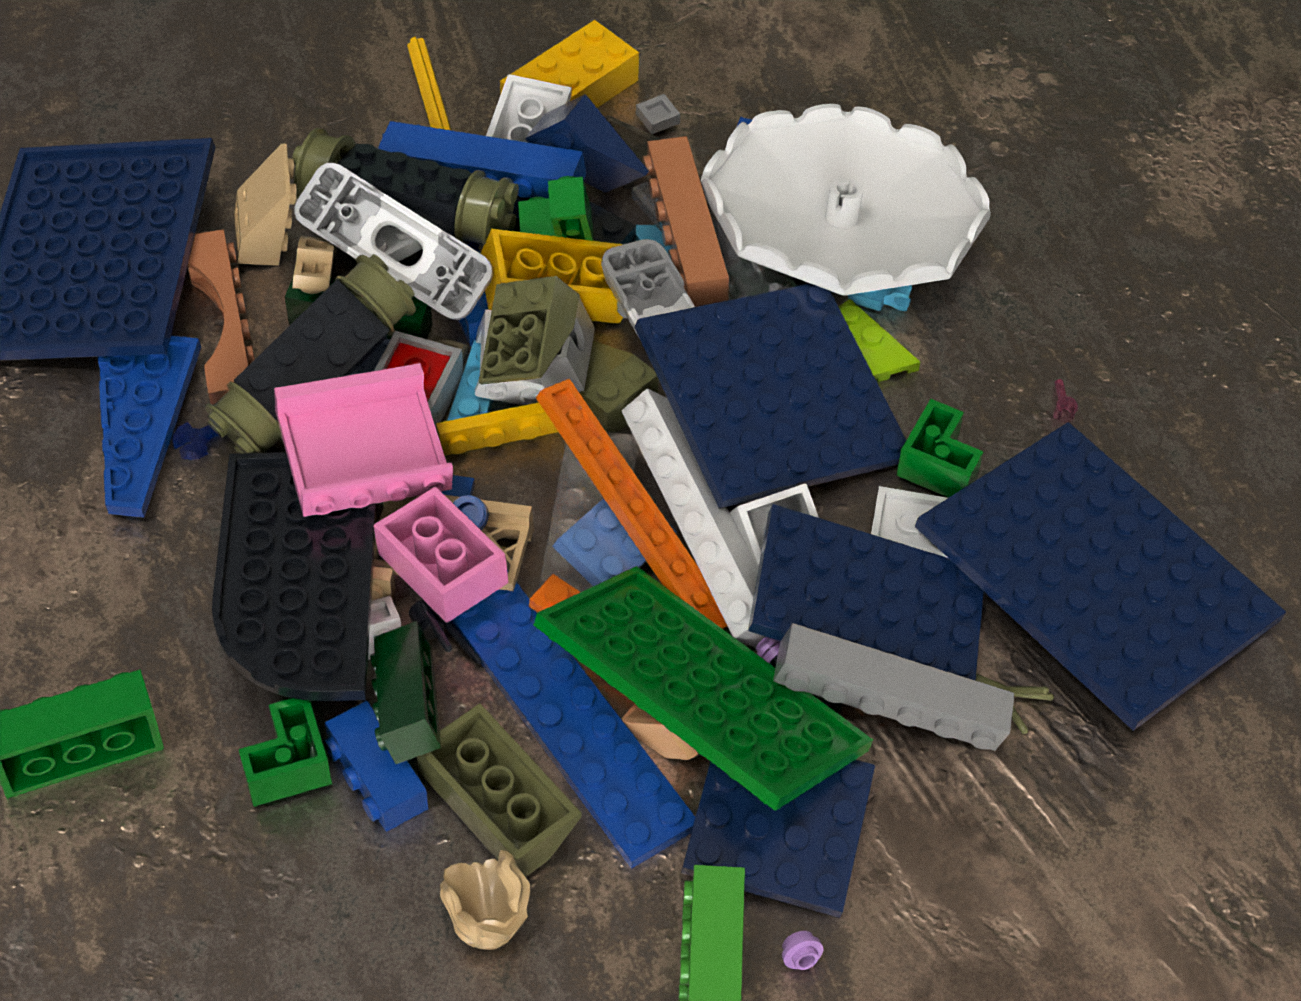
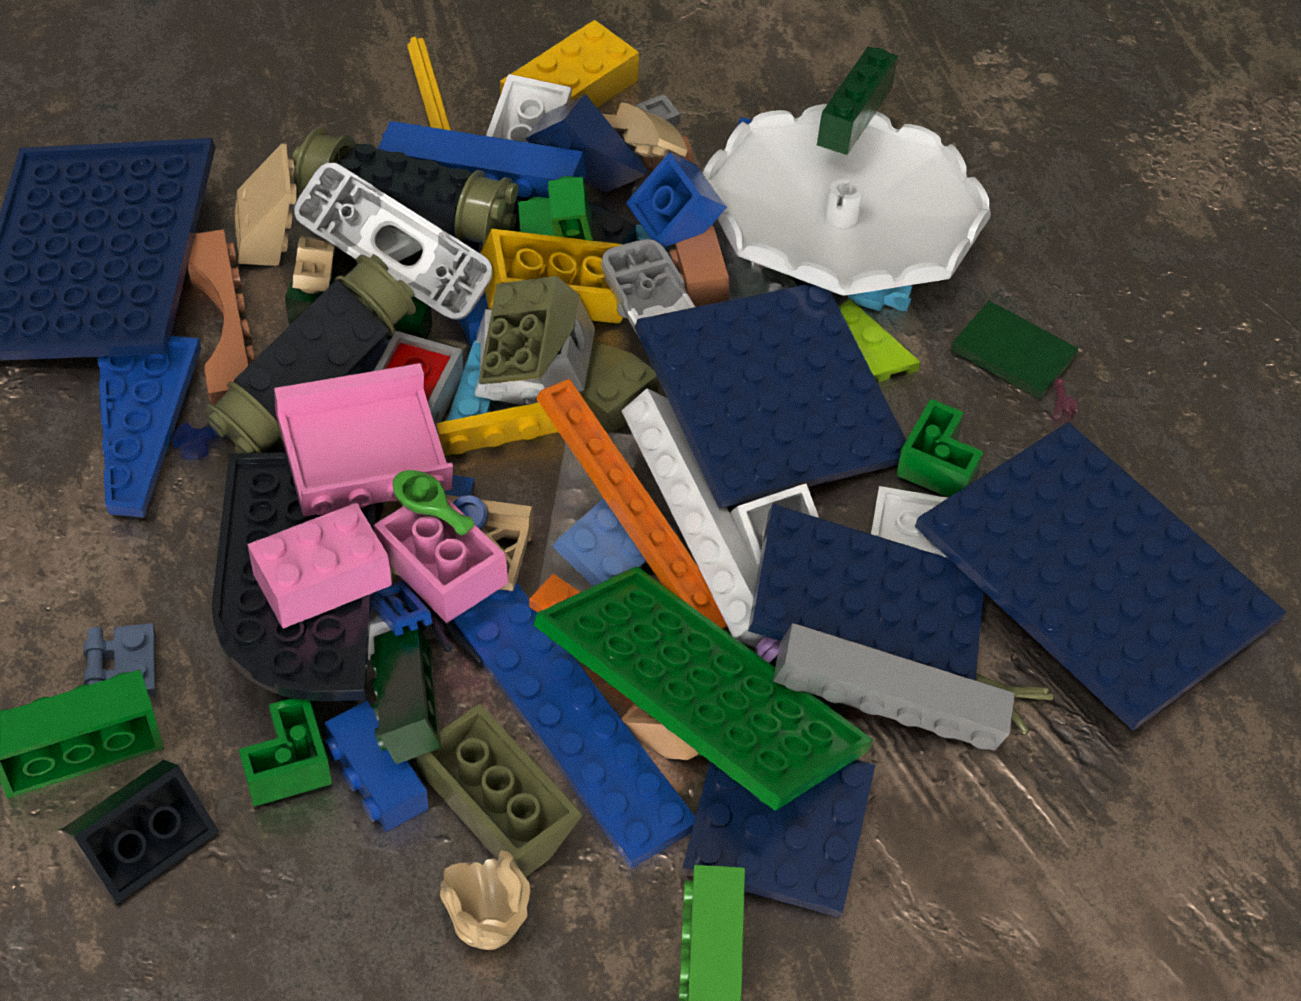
lavender plate [782,931,823,970] -> none
none -> black slope [60,759,219,904]
none -> sand blue plate [83,623,157,698]
none -> bright pink brick [247,502,392,628]
none -> blue tile [371,581,433,636]
none -> bright green piece [392,470,475,536]
none -> tan slope [602,102,688,159]
none -> blue slope [626,152,727,247]
none -> dark green brick [816,46,898,155]
none -> dark green tile [951,300,1078,400]

